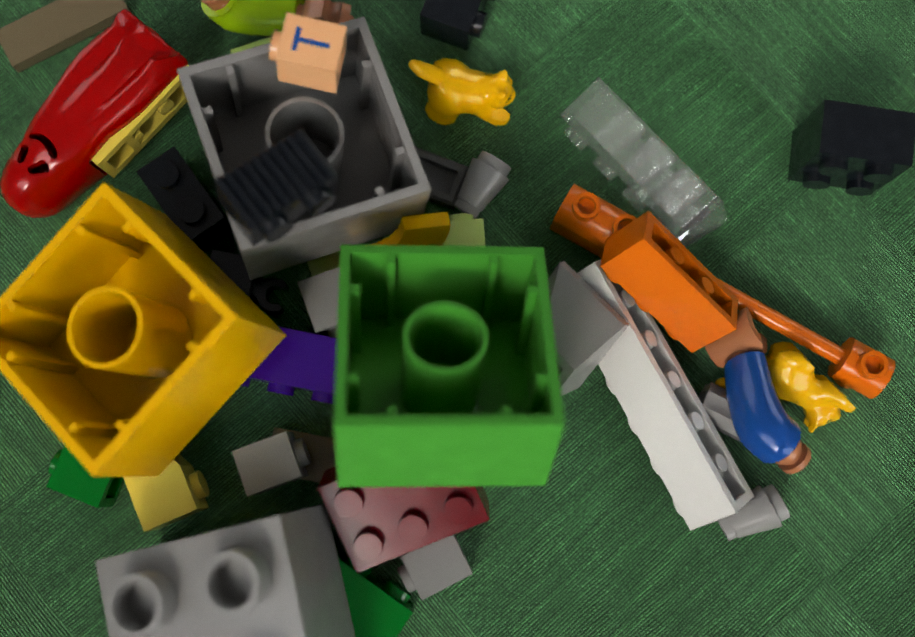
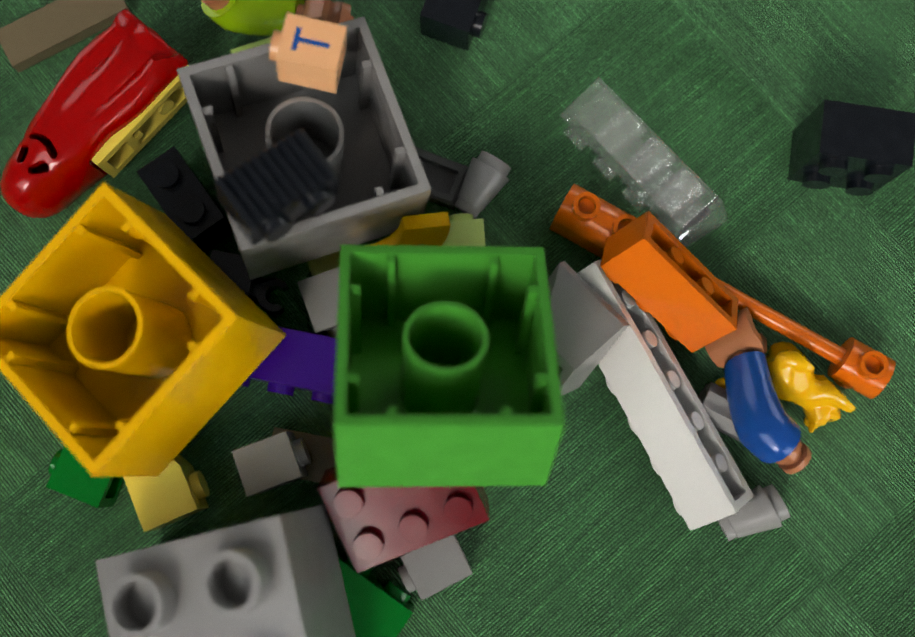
yellow animal [408,58,516,126] -> none

